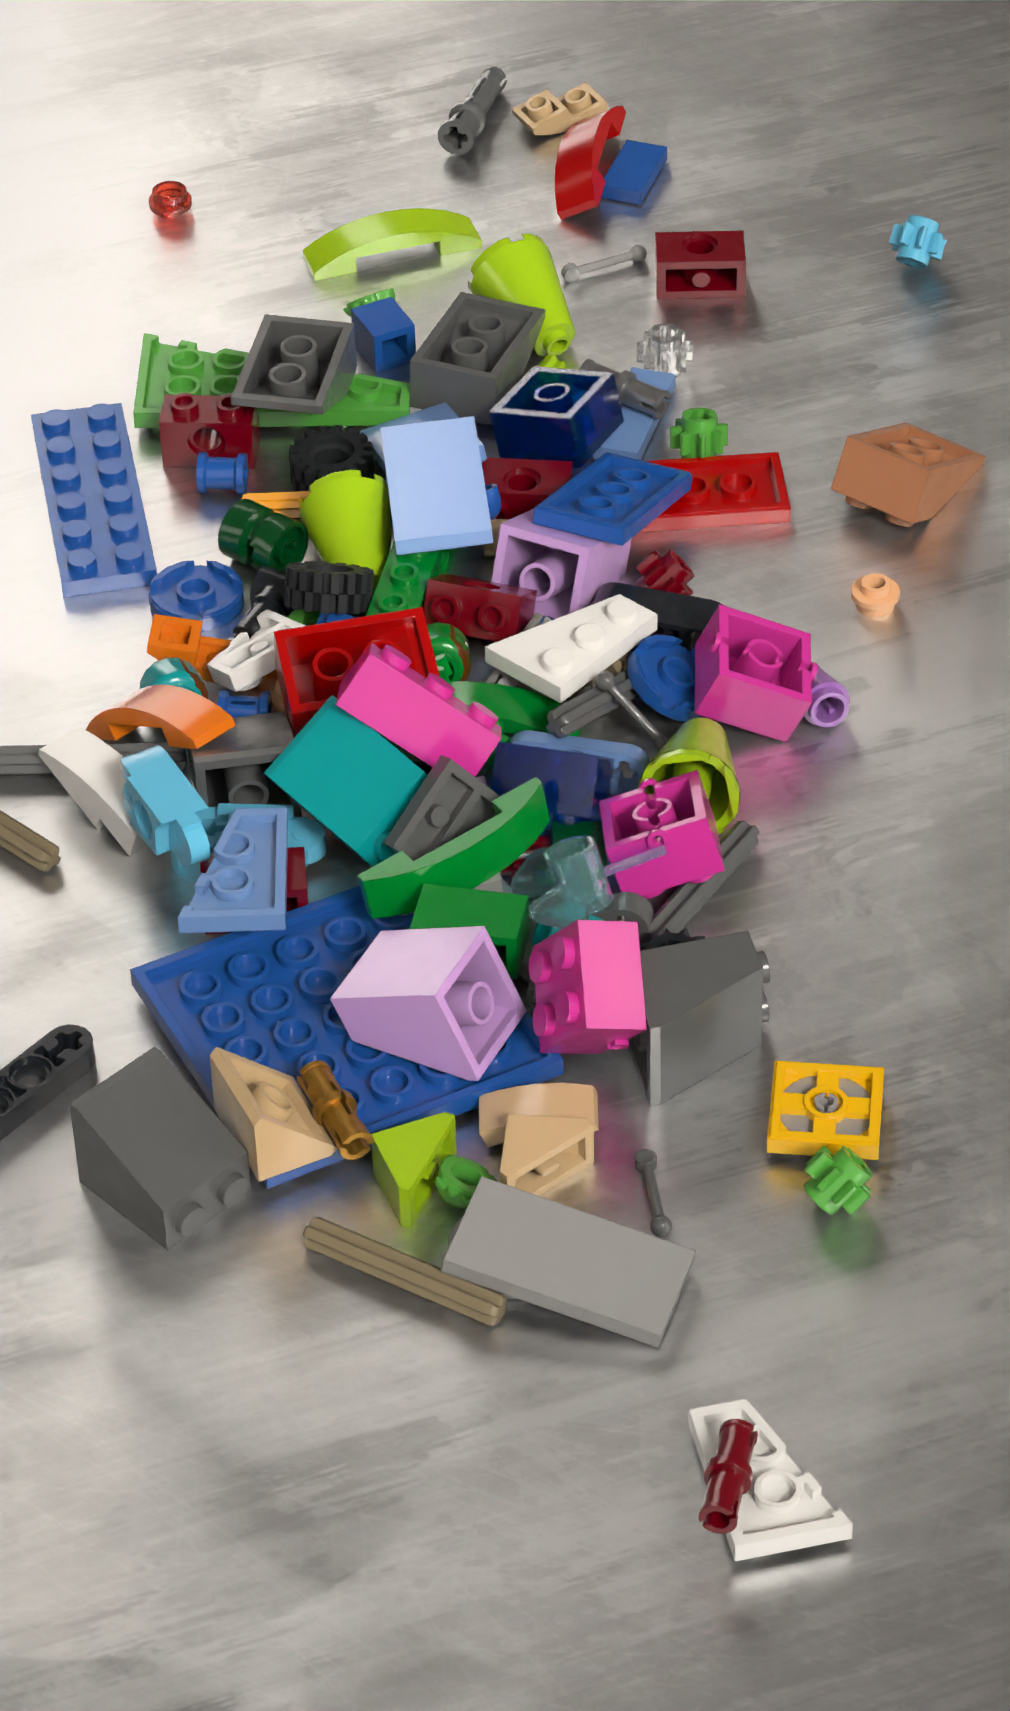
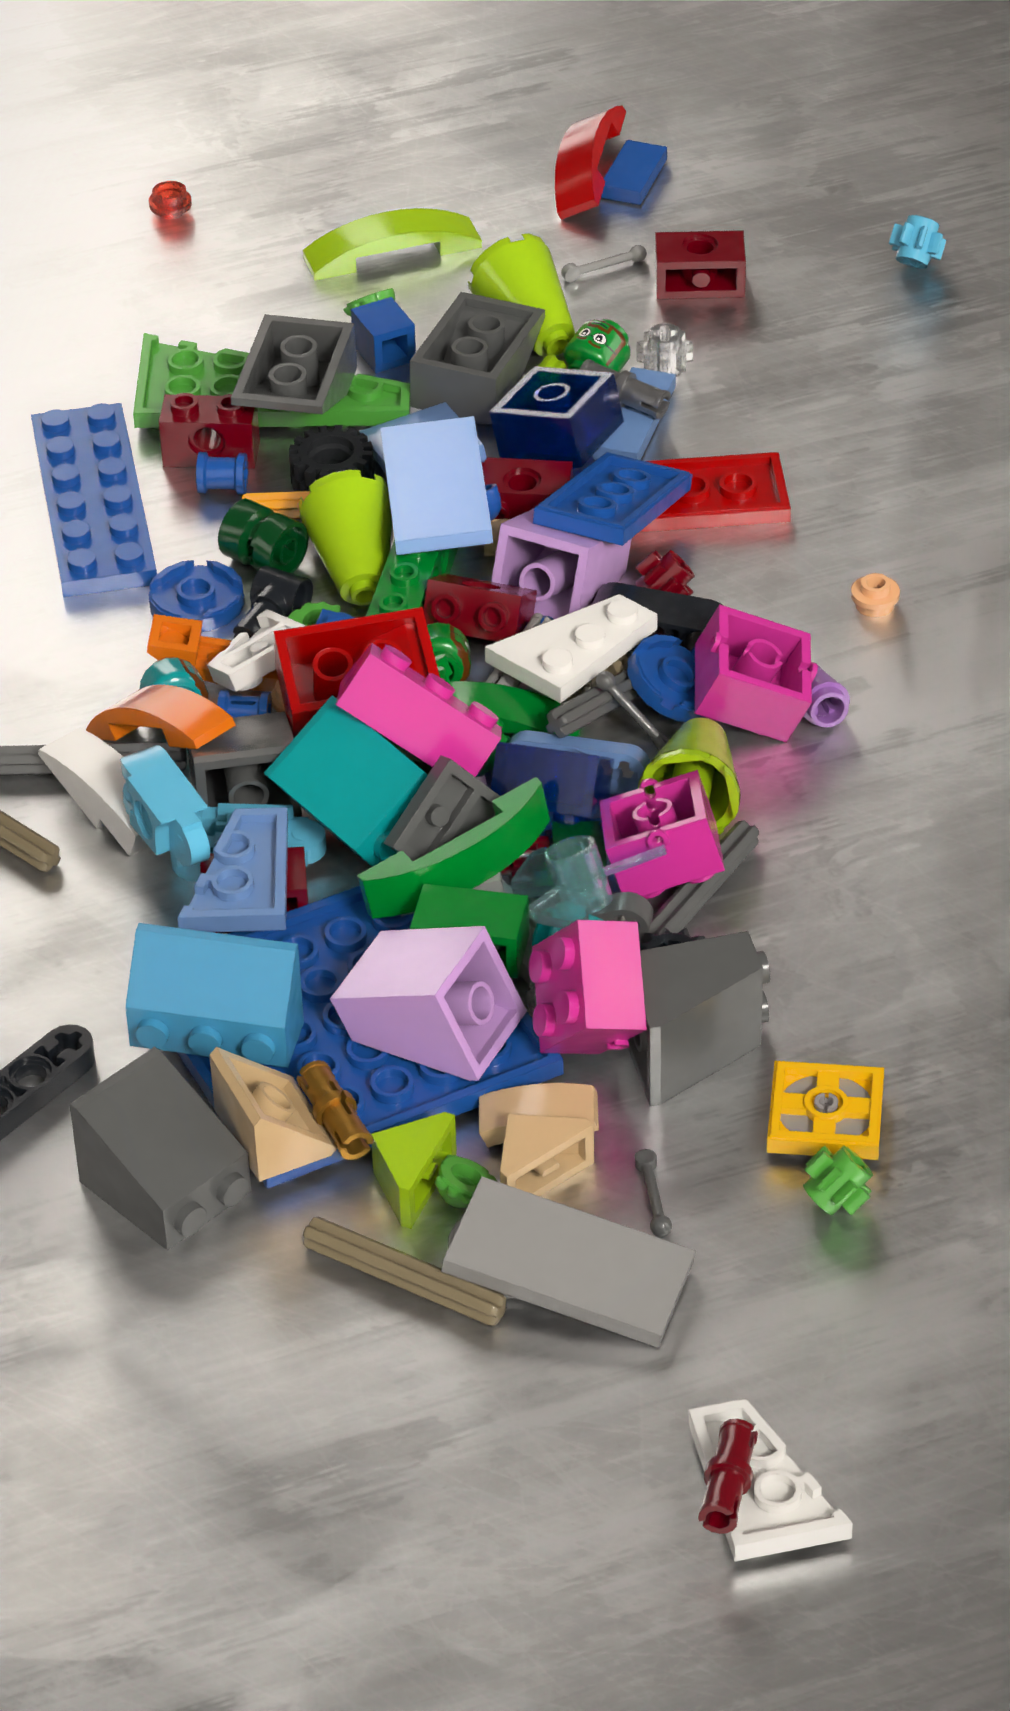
black tyre [284,561,374,614] -> none
dark grey pin [438,66,507,155] -> none
tan slope [512,82,609,135] -> none
bright green gear [670,408,728,458] -> none
nougat slope [831,423,986,527] -> none
none -> dark azure slope [125,923,304,1068]
none -> green head [563,319,630,381]

